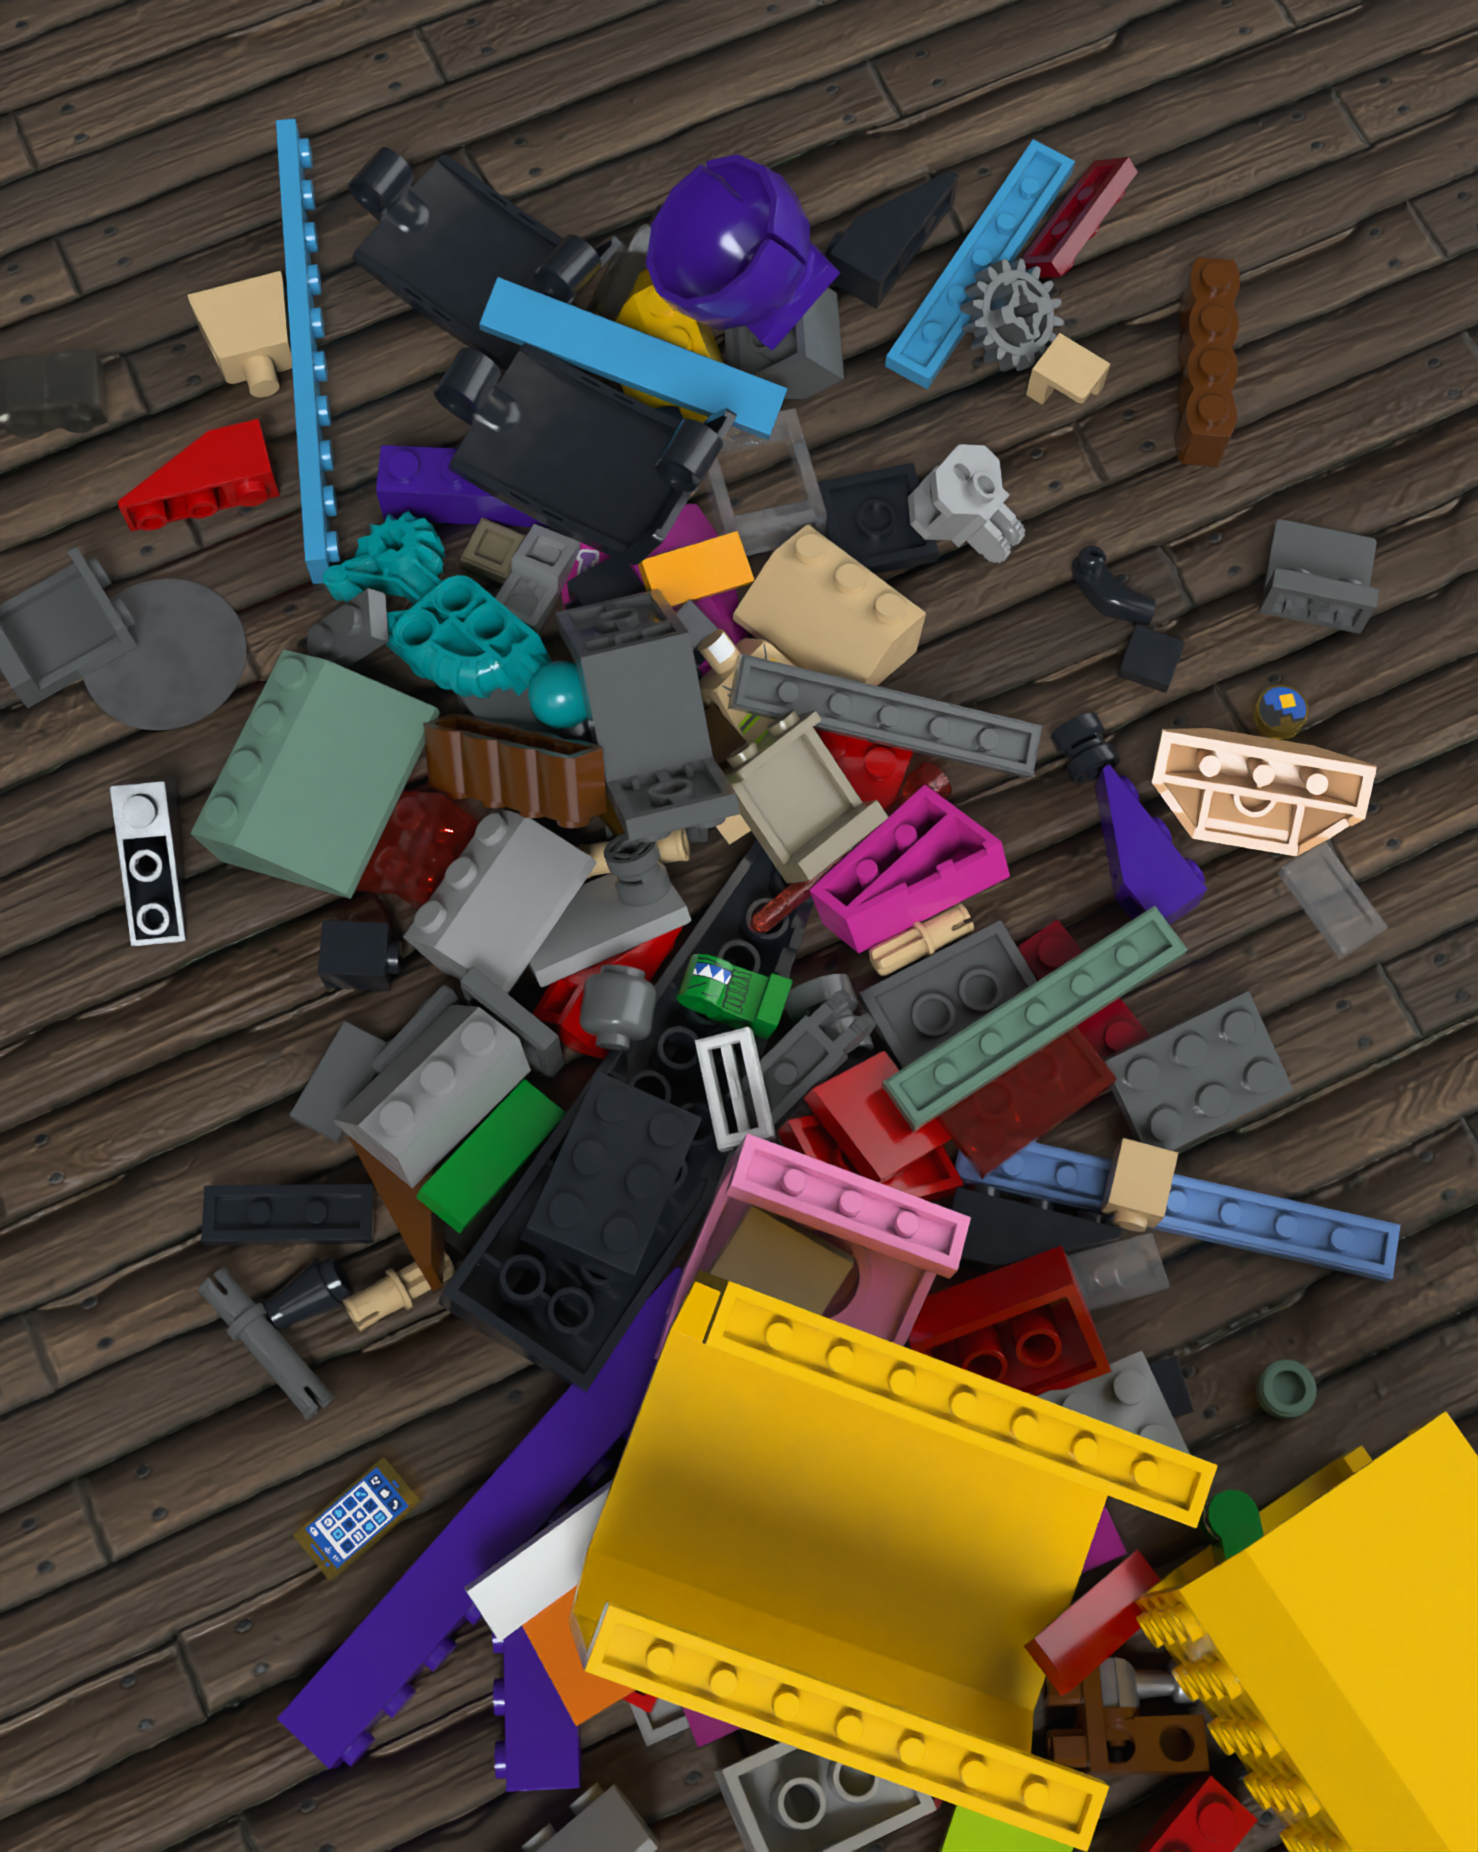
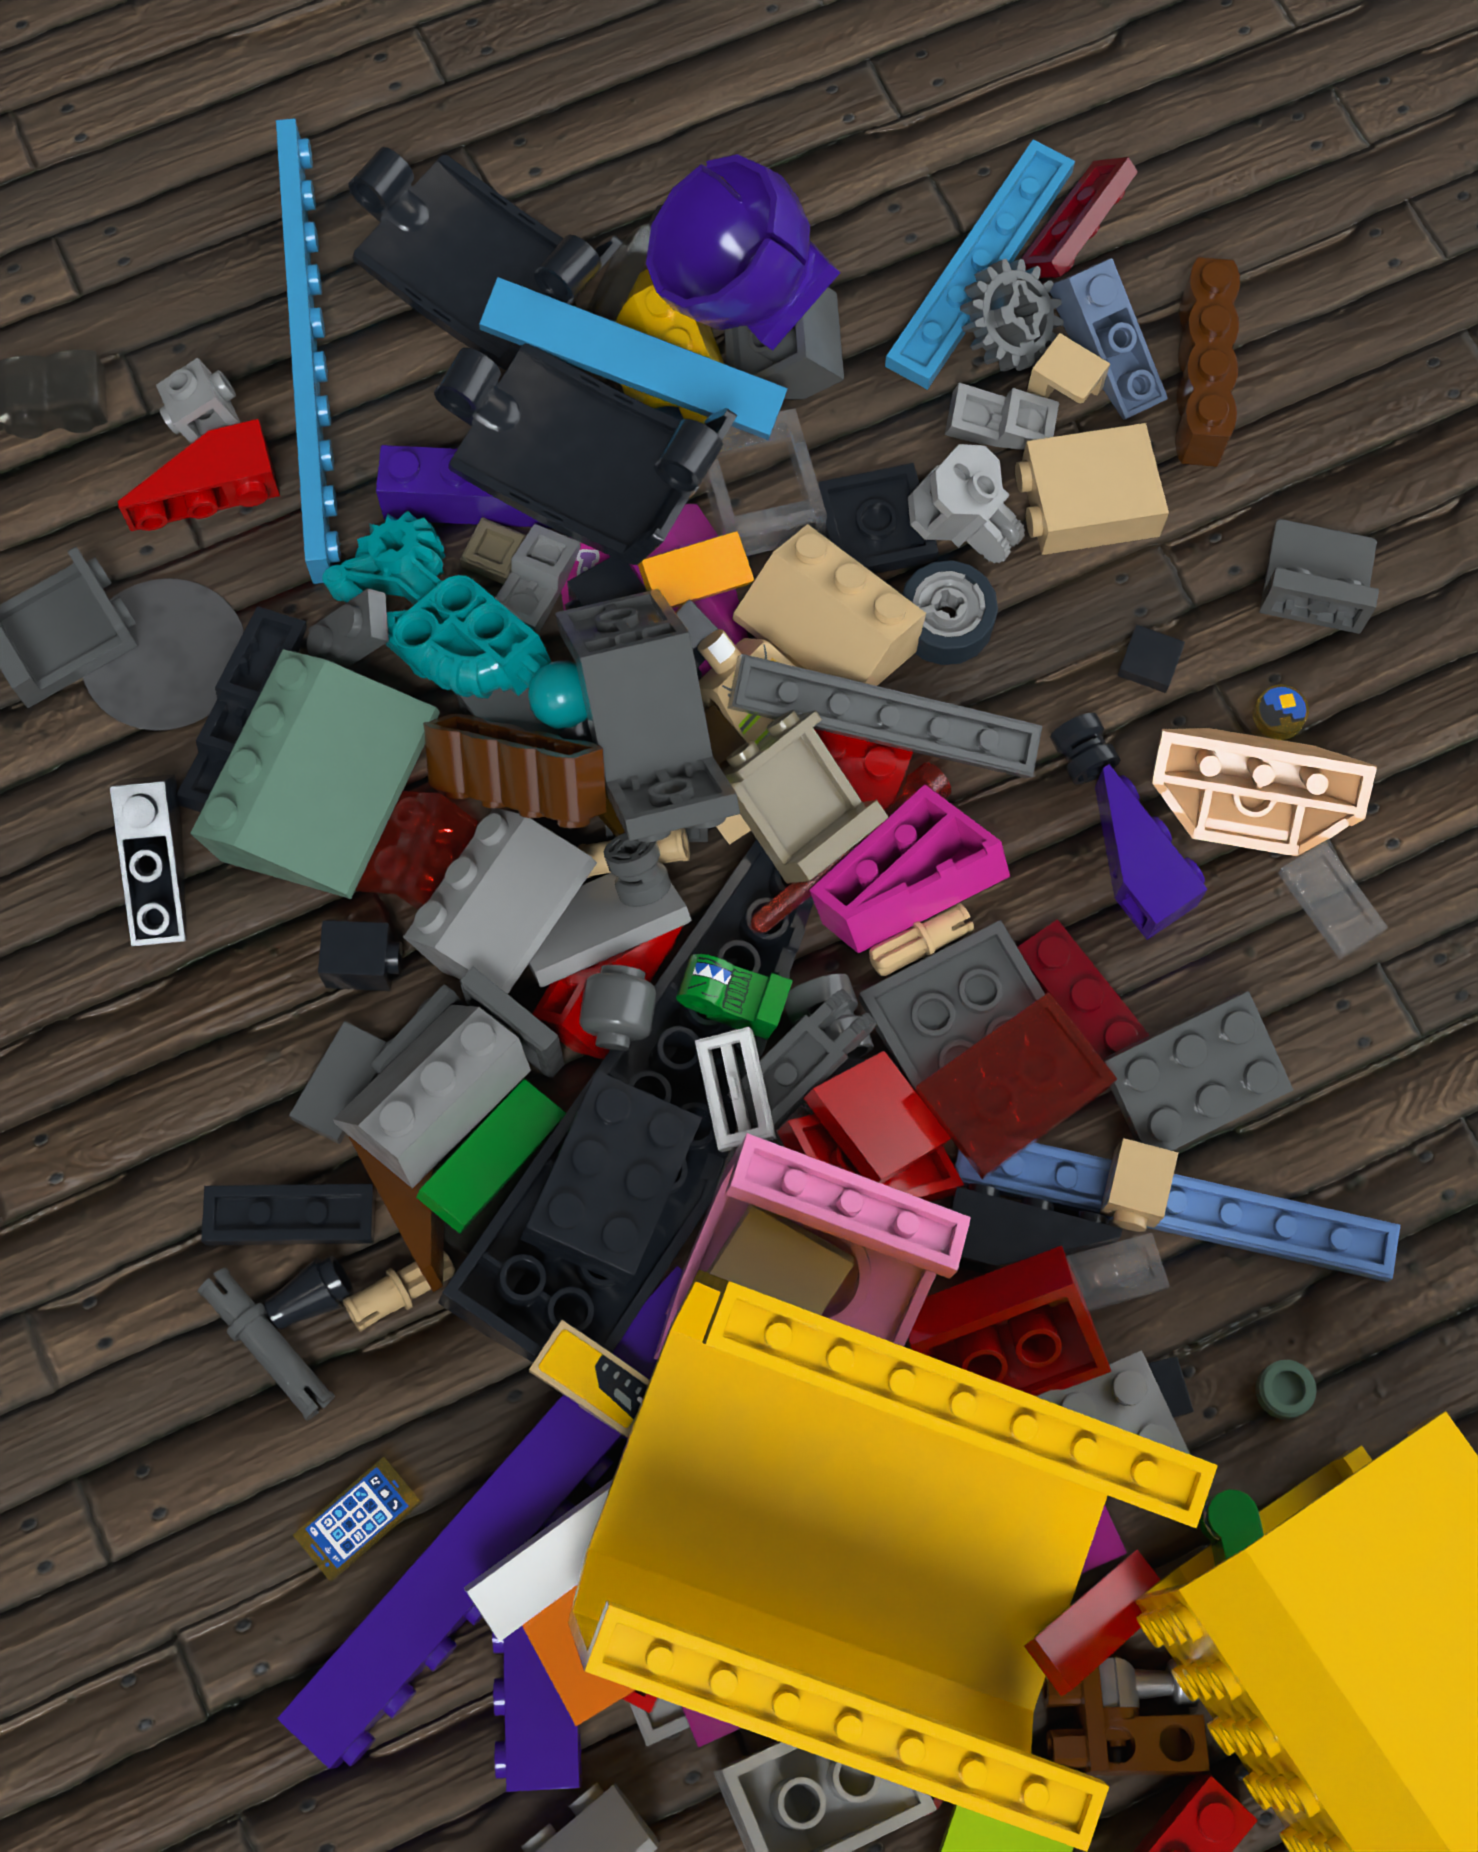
tan torso [188,271,292,398] -> none
black slope [825,171,959,309] -> none
sand green tile [882,906,1188,1132] -> none
black arm [1071,546,1155,625] -> none
none -> light grey brick [156,358,240,444]
none -> black slope [176,606,307,812]
none -> slope [529,1320,650,1438]
none -> wheel [902,560,998,665]
none -> light grey slope [945,382,1059,450]
none -> tan brick [1015,423,1169,555]
none -> sand blue slope [1050,258,1168,420]

